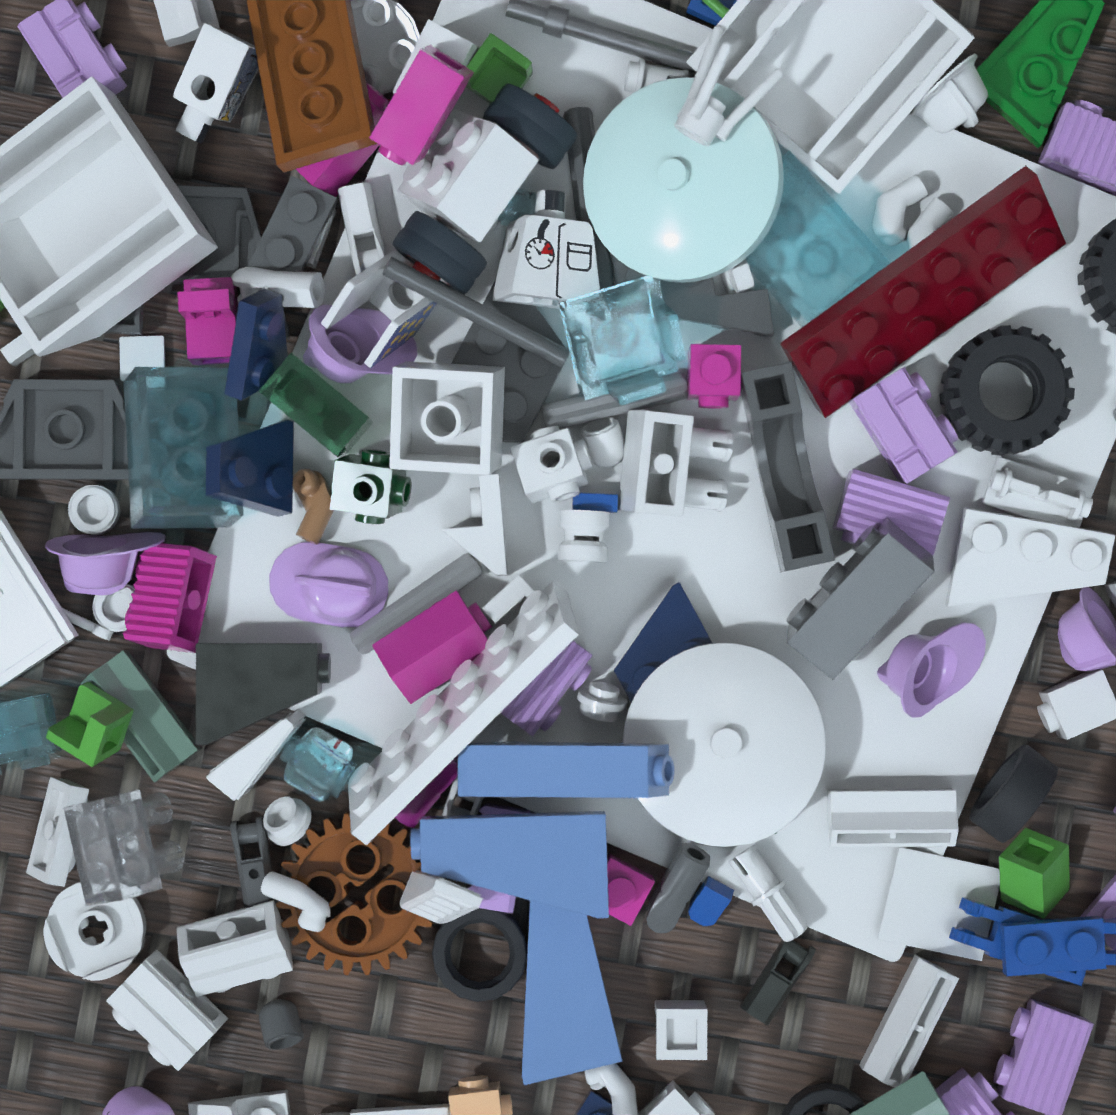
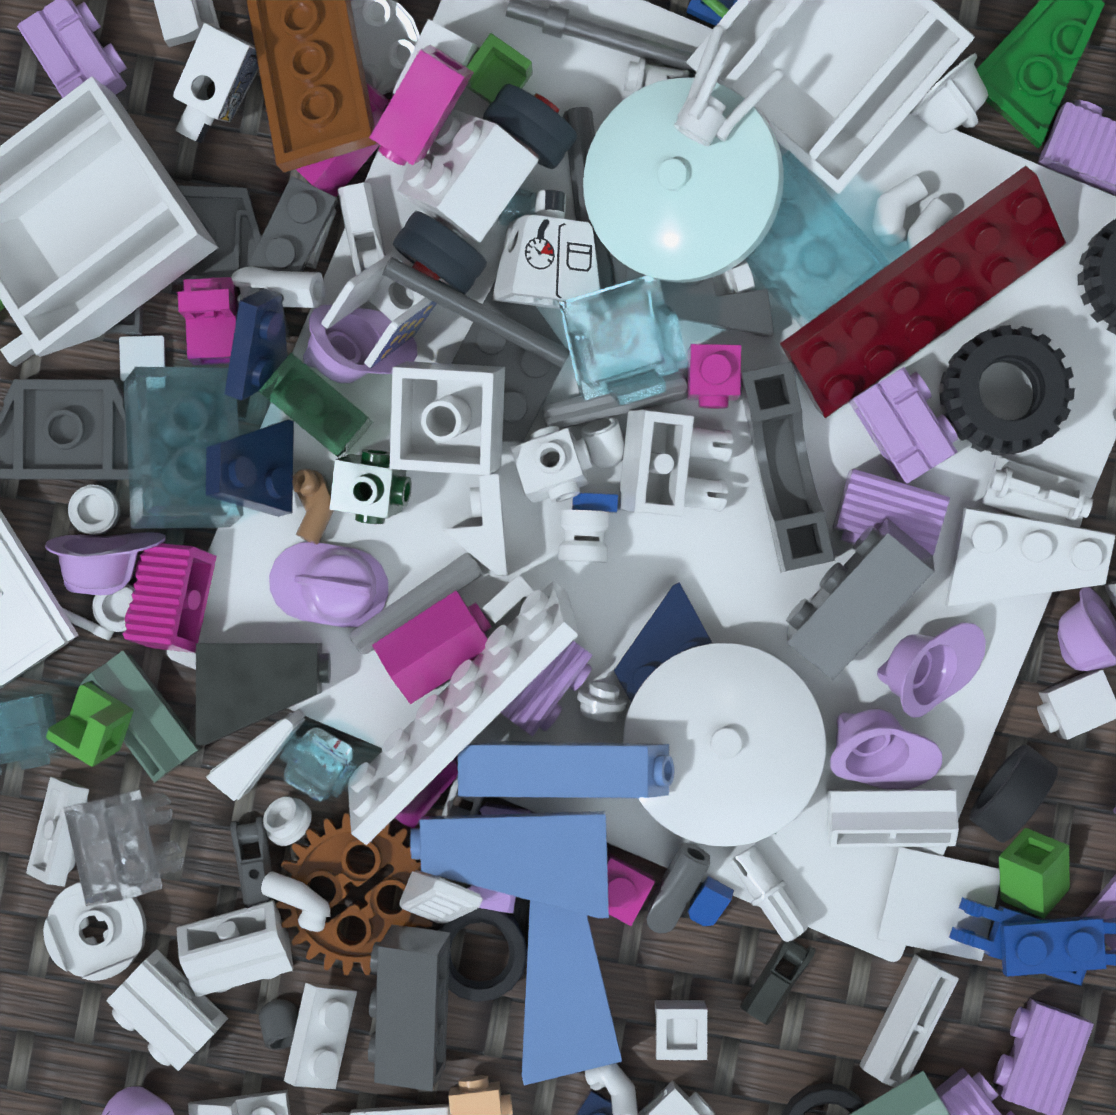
none -> white plate [284,983,357,1089]
none -> dark grey brick [368,924,450,1092]
none -> lavender piece [830,709,942,789]

